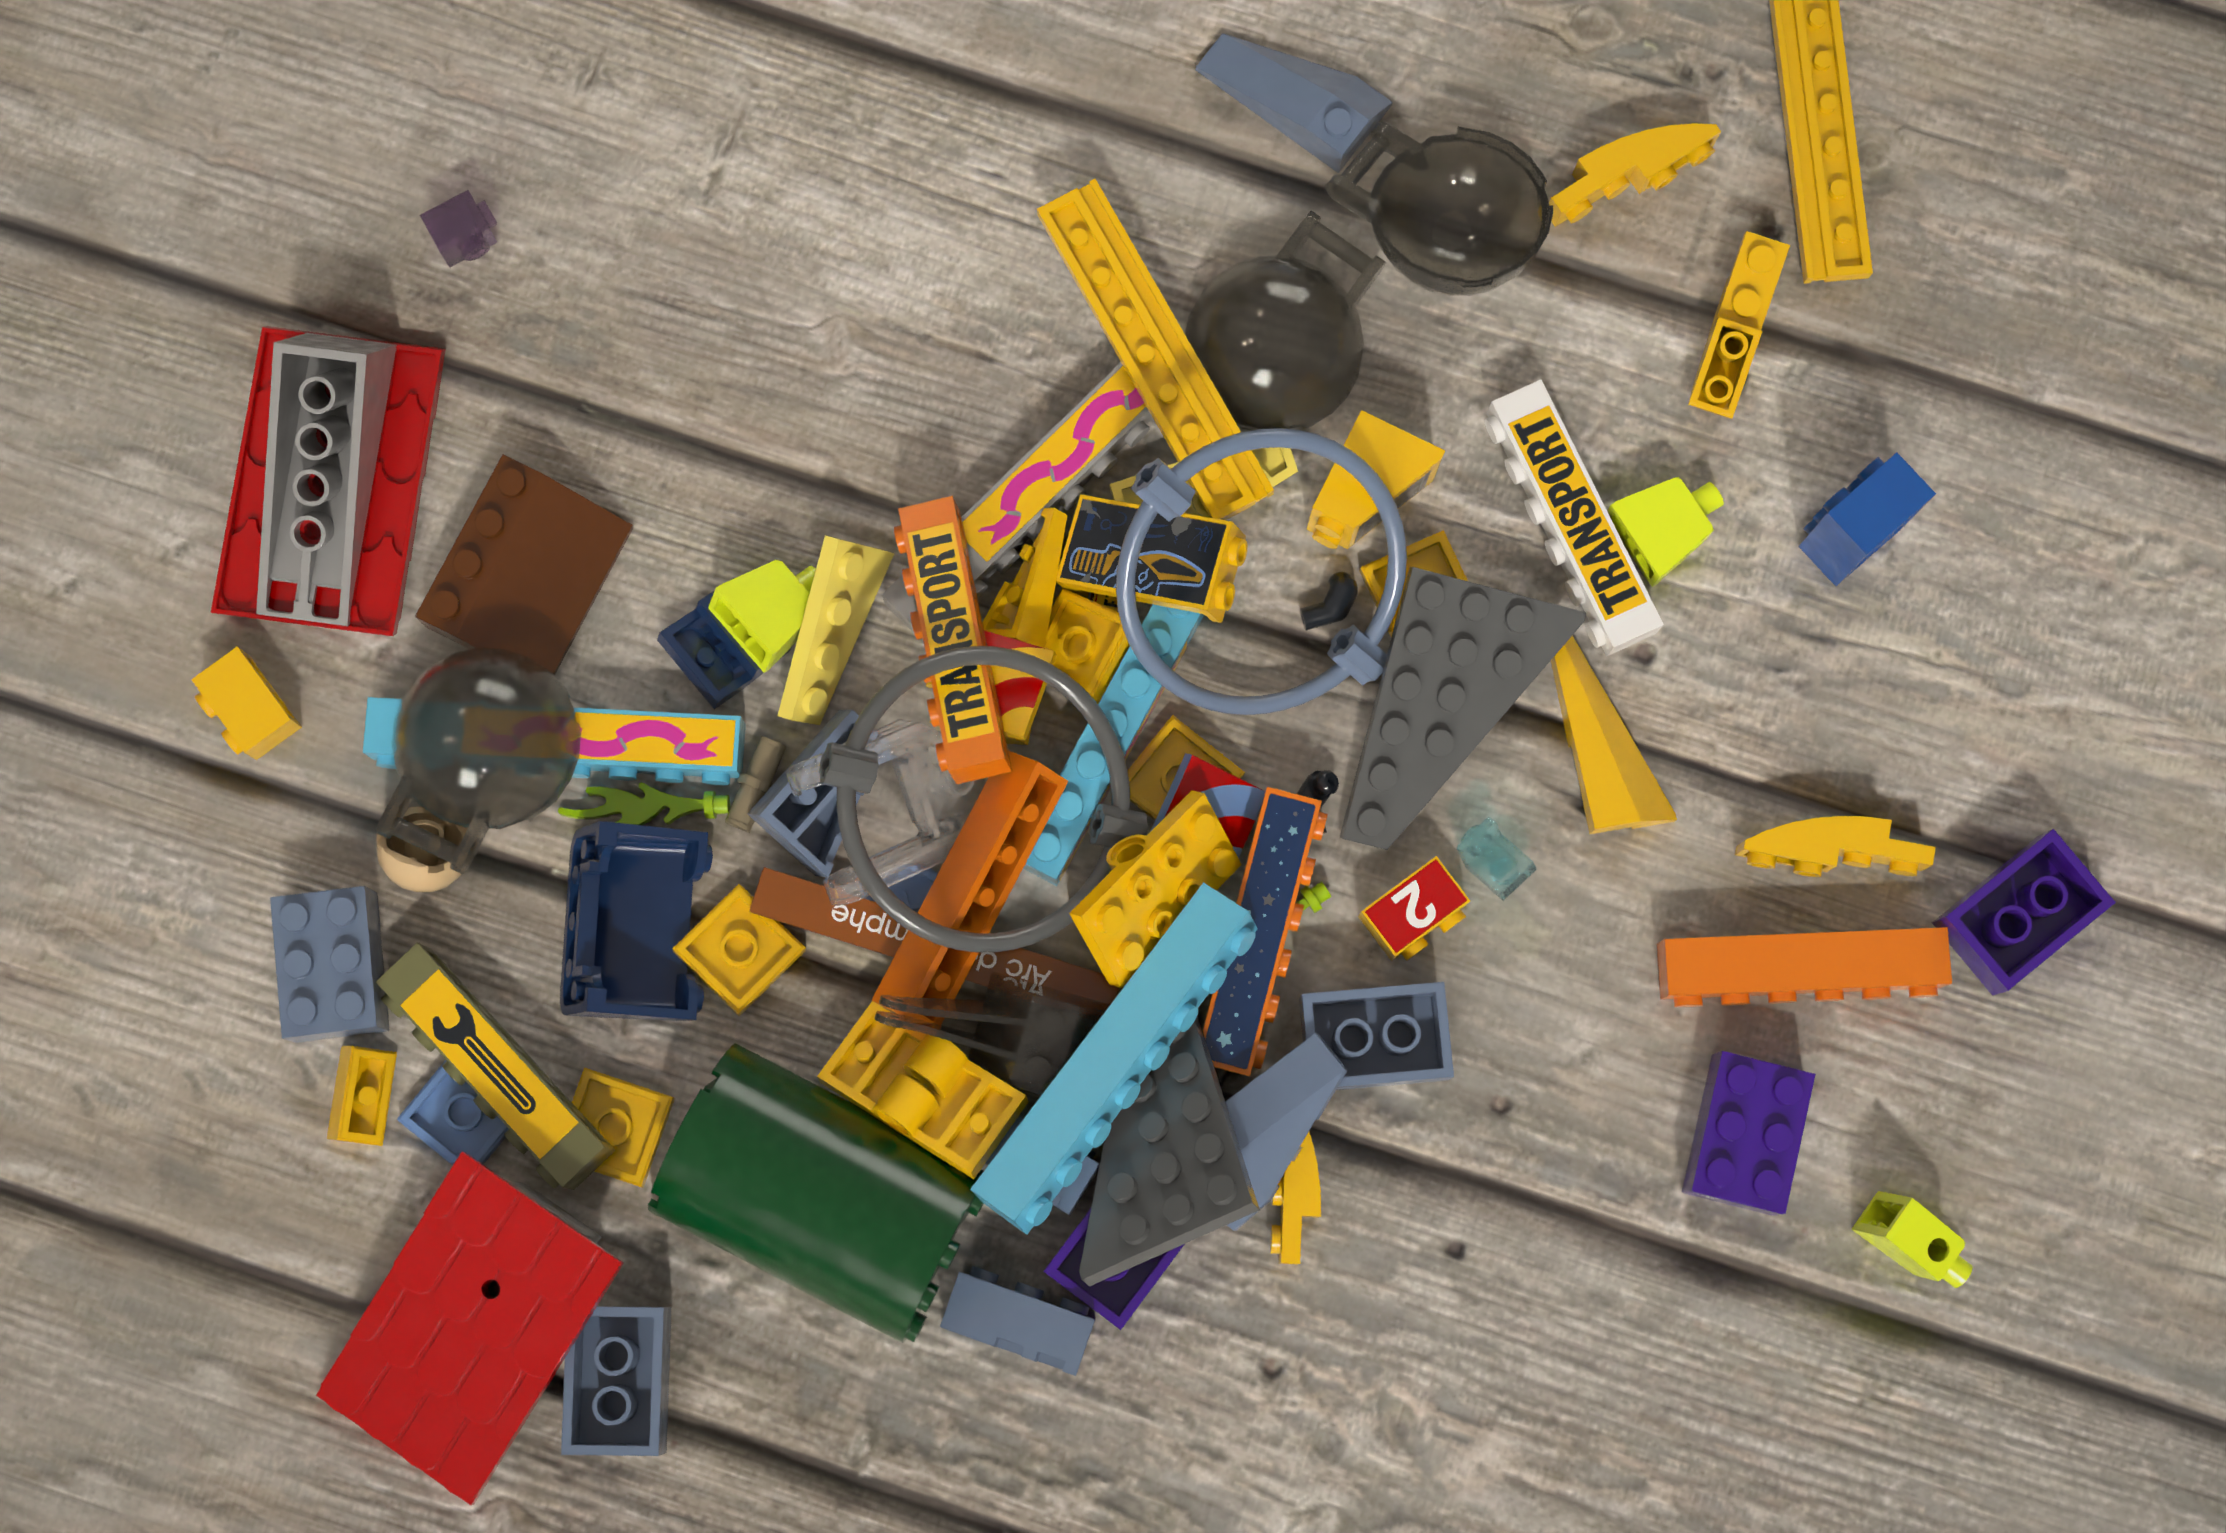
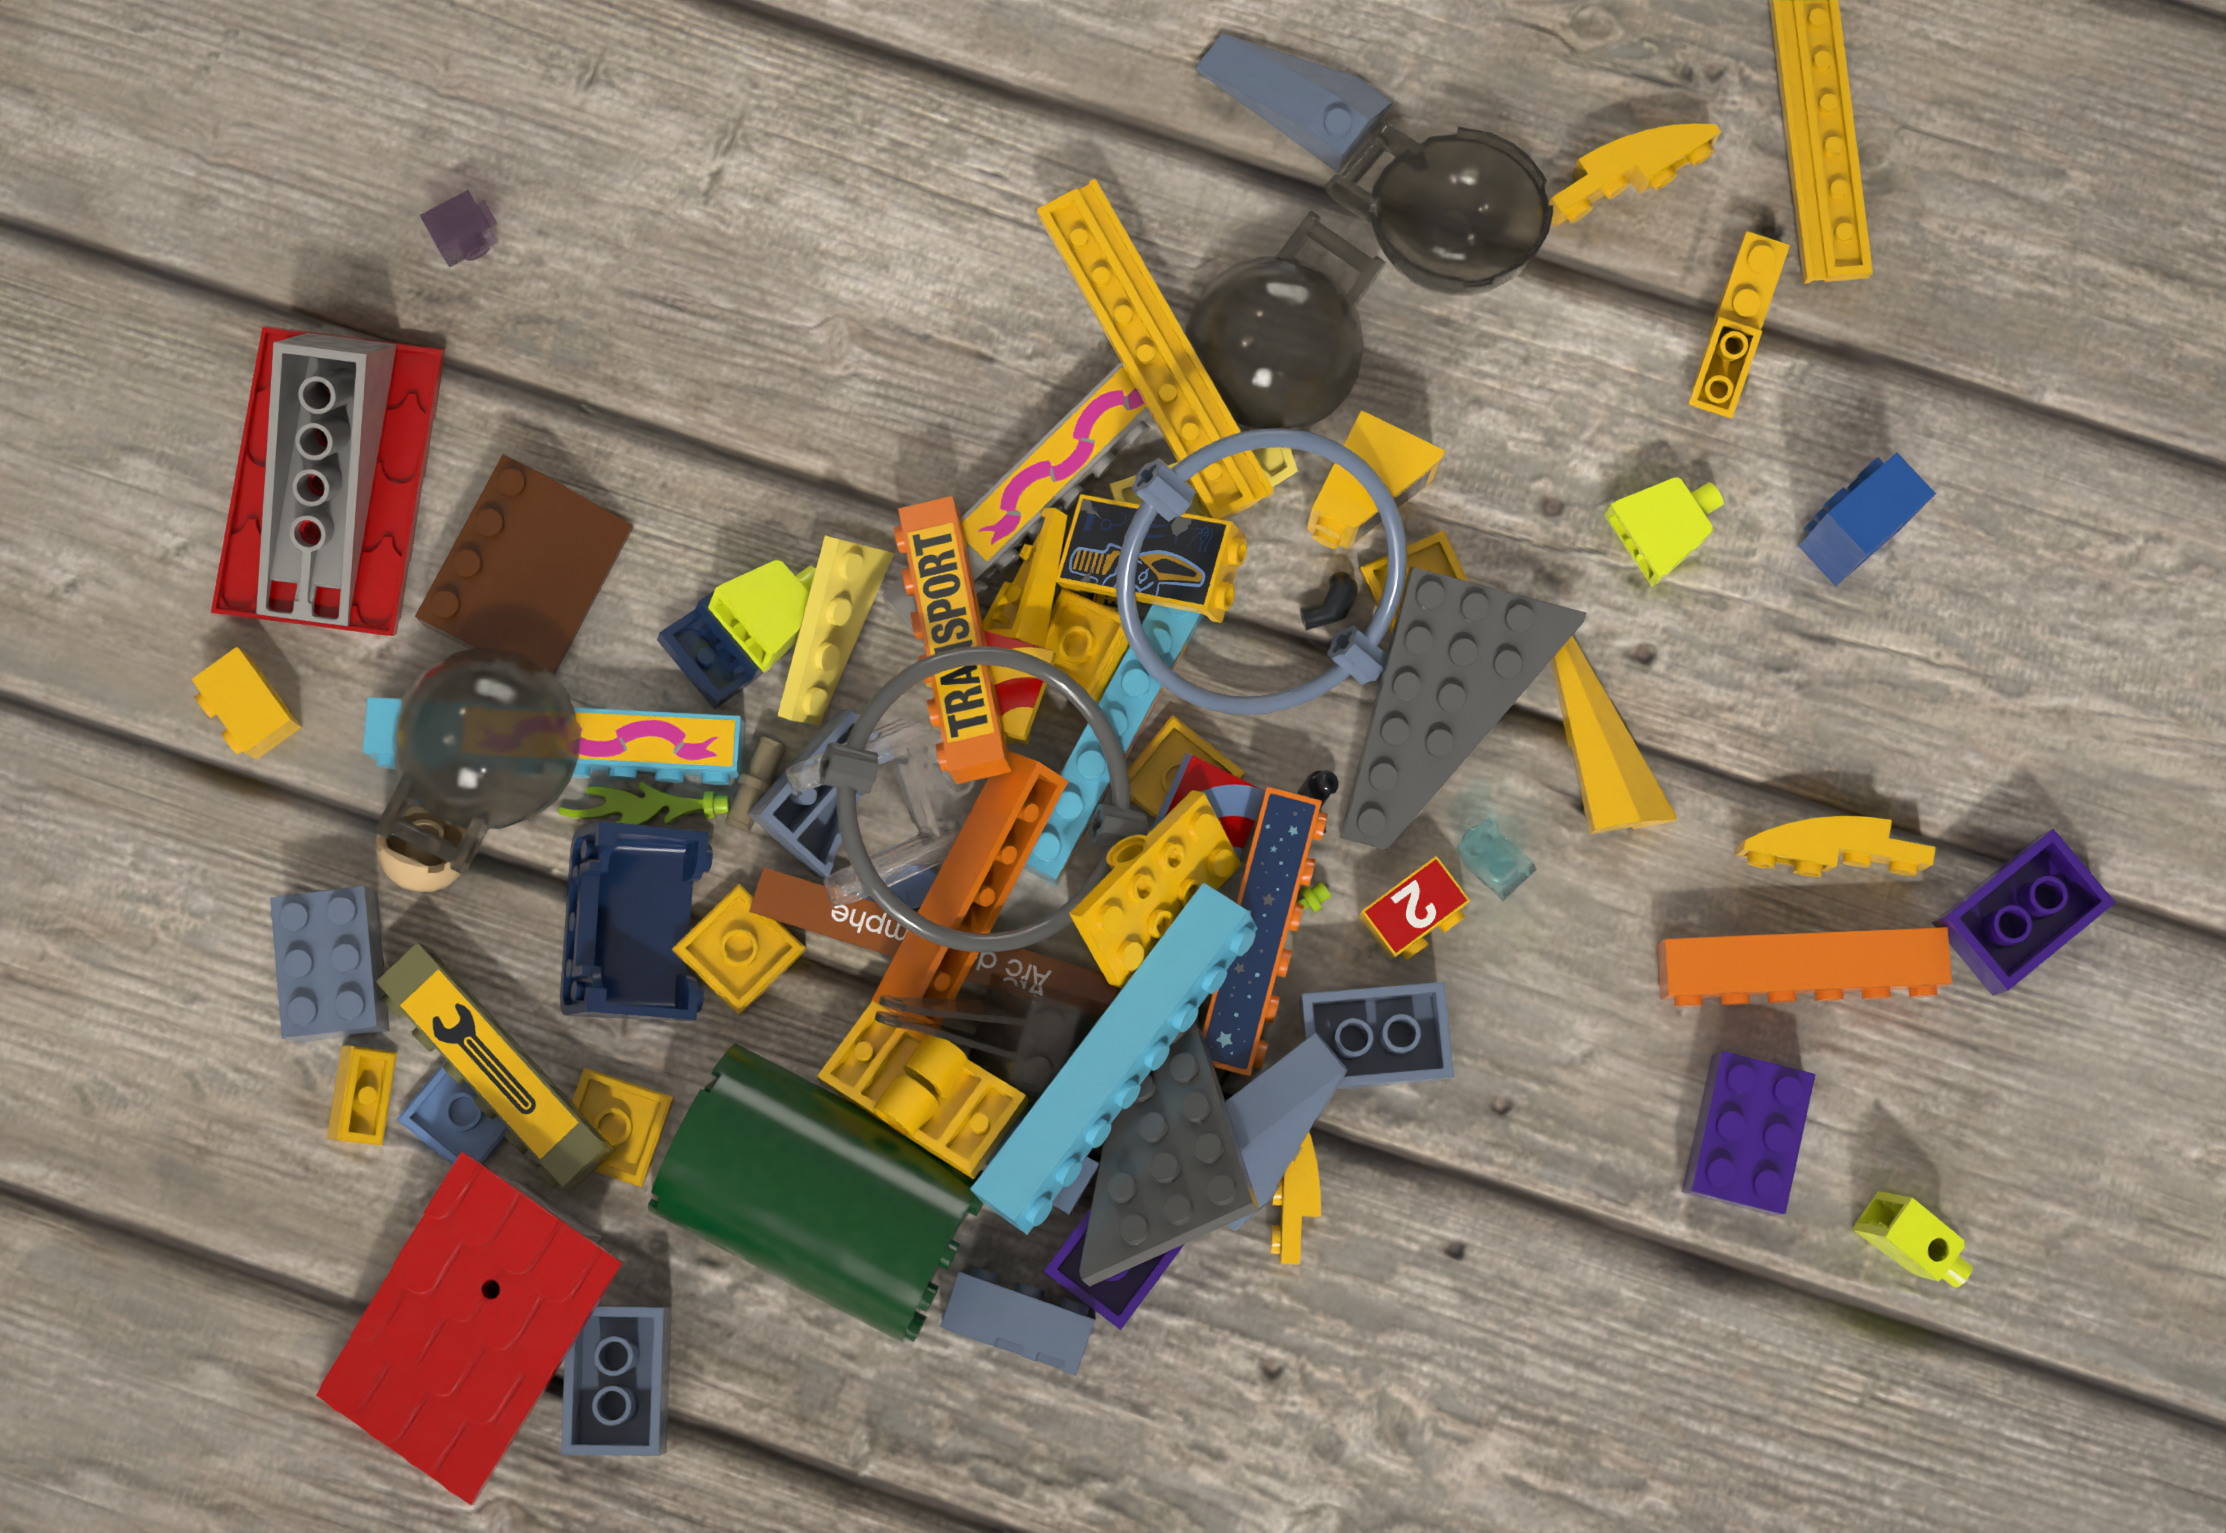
brick [1484,379,1664,657] -> none

